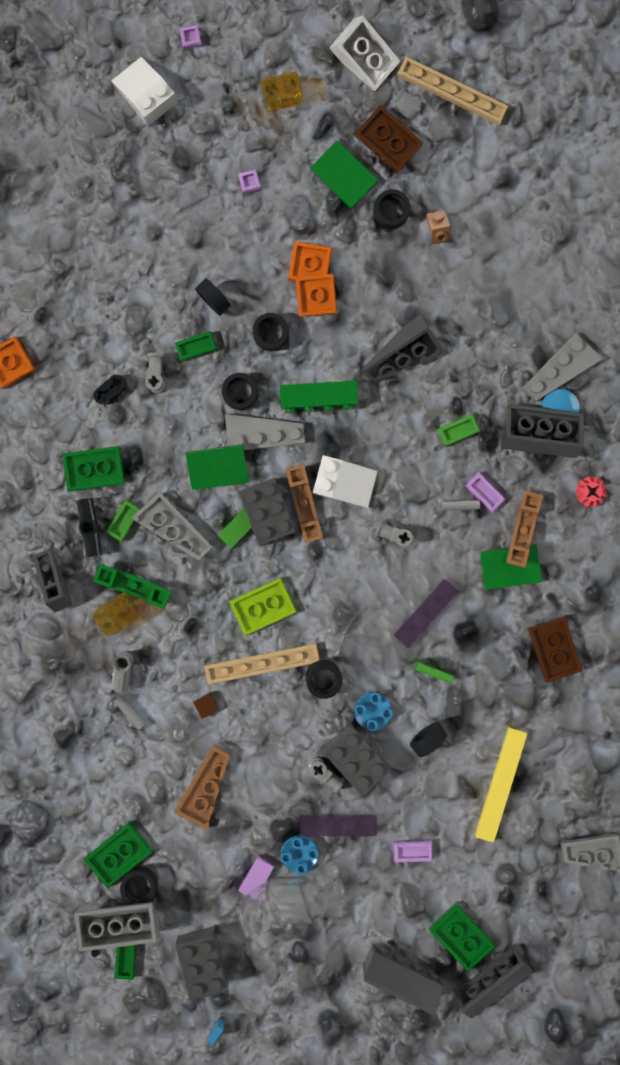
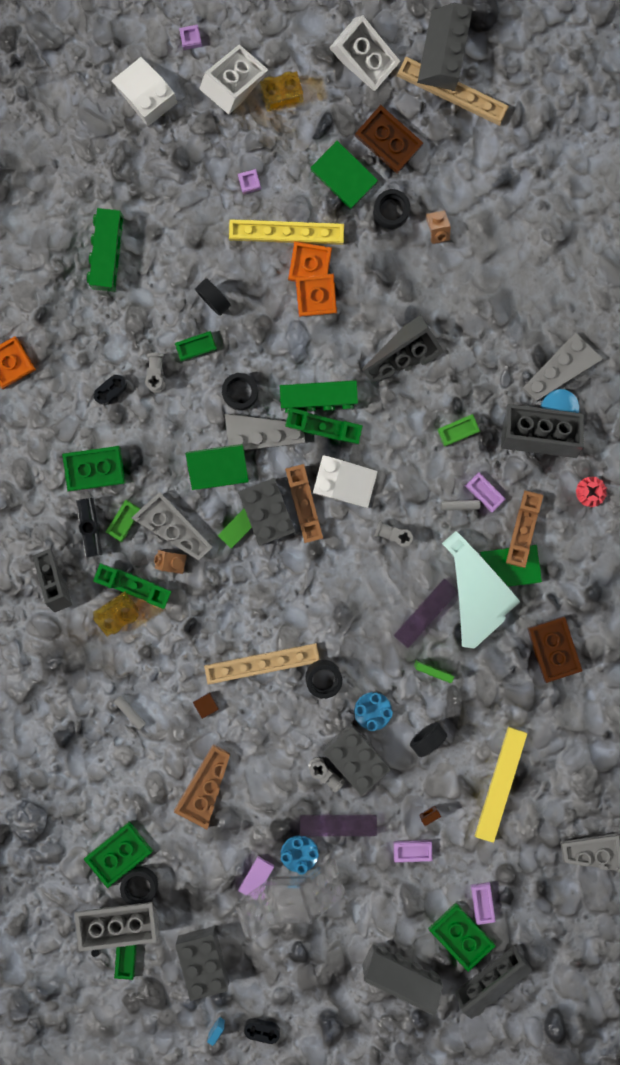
light grey piece [111,652,134,692] -> none
lime tile [229,577,297,636] -> none
black tyre [252,313,289,351] -> none
none -> green brick [87,208,124,292]
none -> medium nougat bracket [154,550,186,574]
none -> white slope [199,45,268,114]
none -> light yellow tile [229,220,344,245]
none -> black beam [244,1018,280,1044]
none -> green slope [285,408,363,444]
none -> dark grey slope [417,3,473,91]
none -> reddish brown tile [419,806,441,826]
none -> light aqua panel [442,531,520,648]
none -> lavender tile [471,882,496,925]

